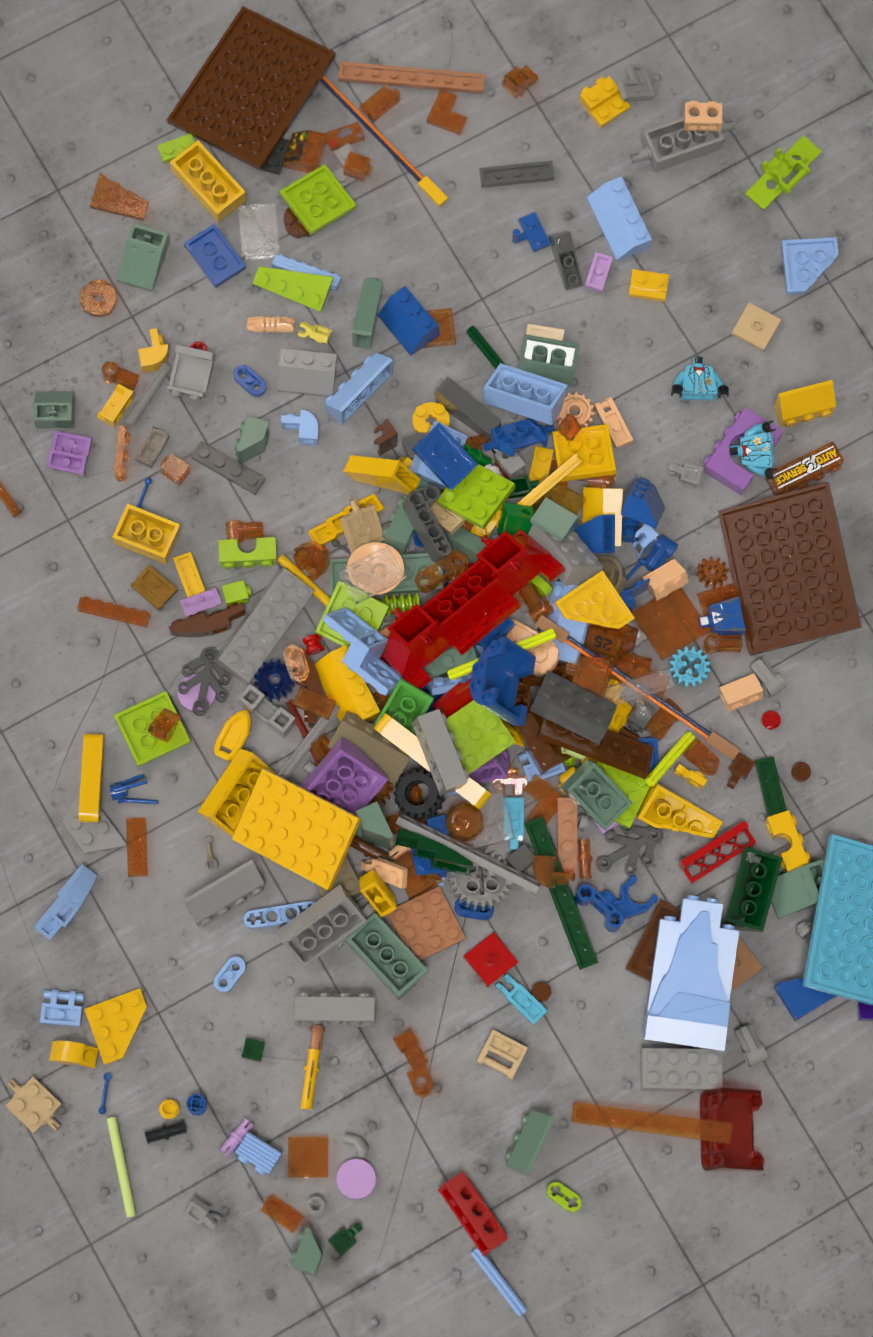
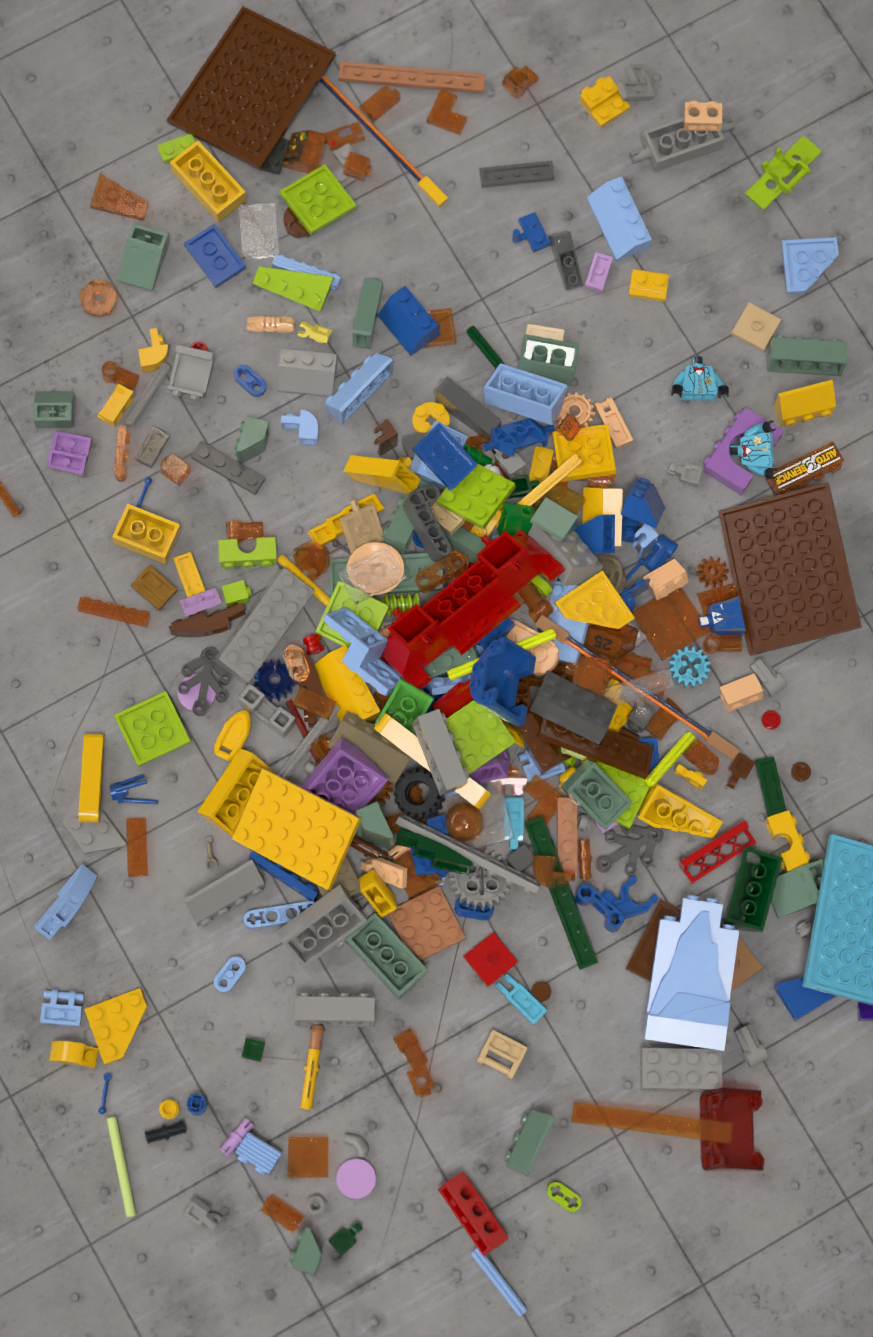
tan plate [6,1077,62,1134] -> none
clear orange slope [148,708,181,742] -> none
none -> blue plate [248,851,318,902]
none -> sand green brick [767,336,847,376]

